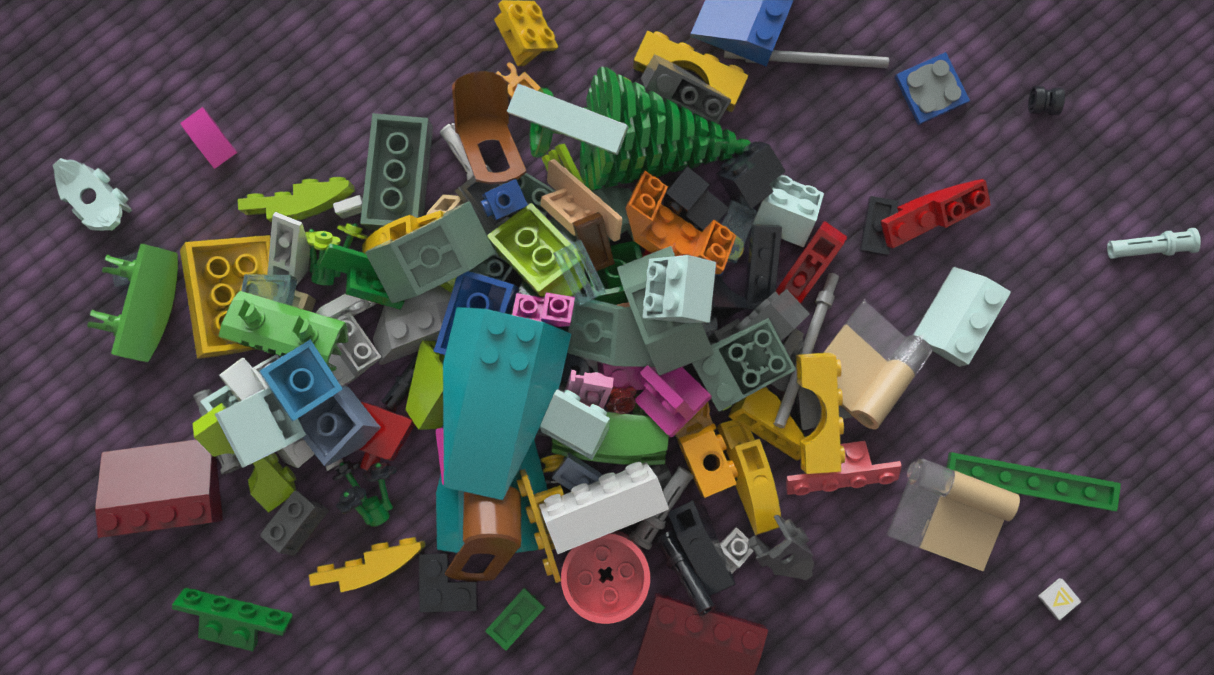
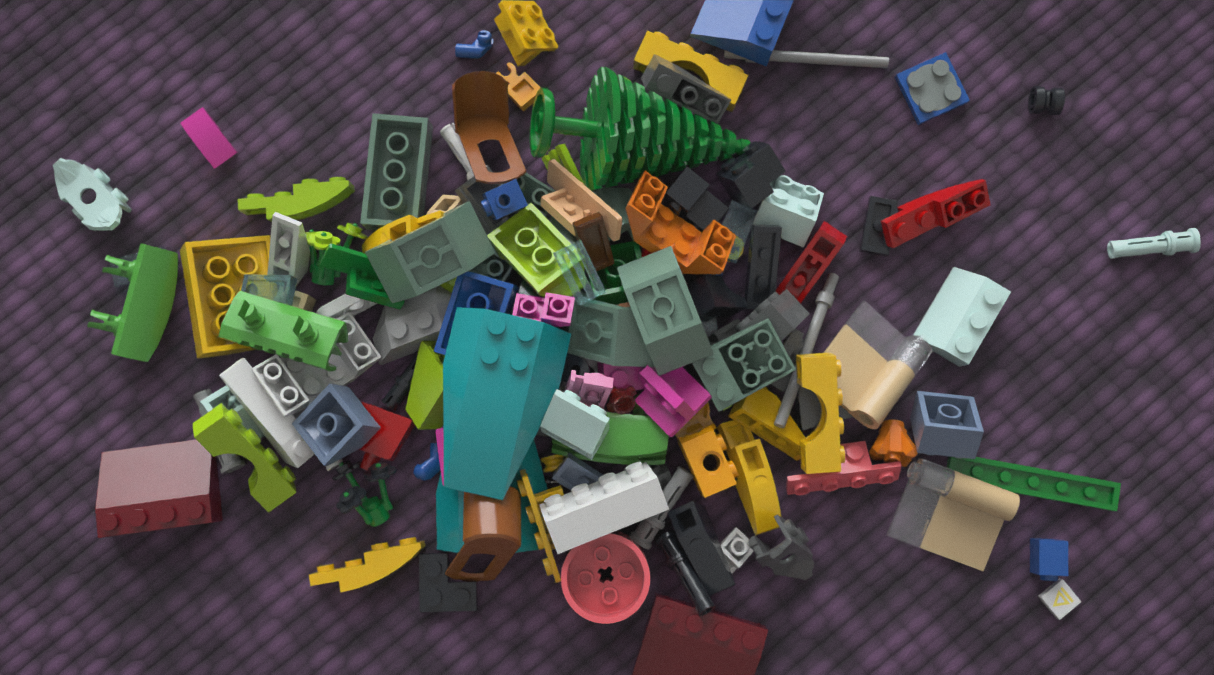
green bracket [172,588,292,651] -> none
light aqua slope [215,387,306,468] -> none
dark azure slope [259,340,343,422] -> none
dark grey bracket [261,491,330,556] -> none
white tile [333,195,363,219] -> none
green plate [485,587,546,650] -> none
light aqua tile [507,84,629,155] -> none
light aqua slope [643,255,716,323] -> none
none -> blue arm [413,443,441,481]
none -> blue arm [455,30,493,59]
none -> orange rock [869,420,918,467]
none -> sand blue brick [910,391,984,459]
none -> blue brick [1030,538,1068,581]

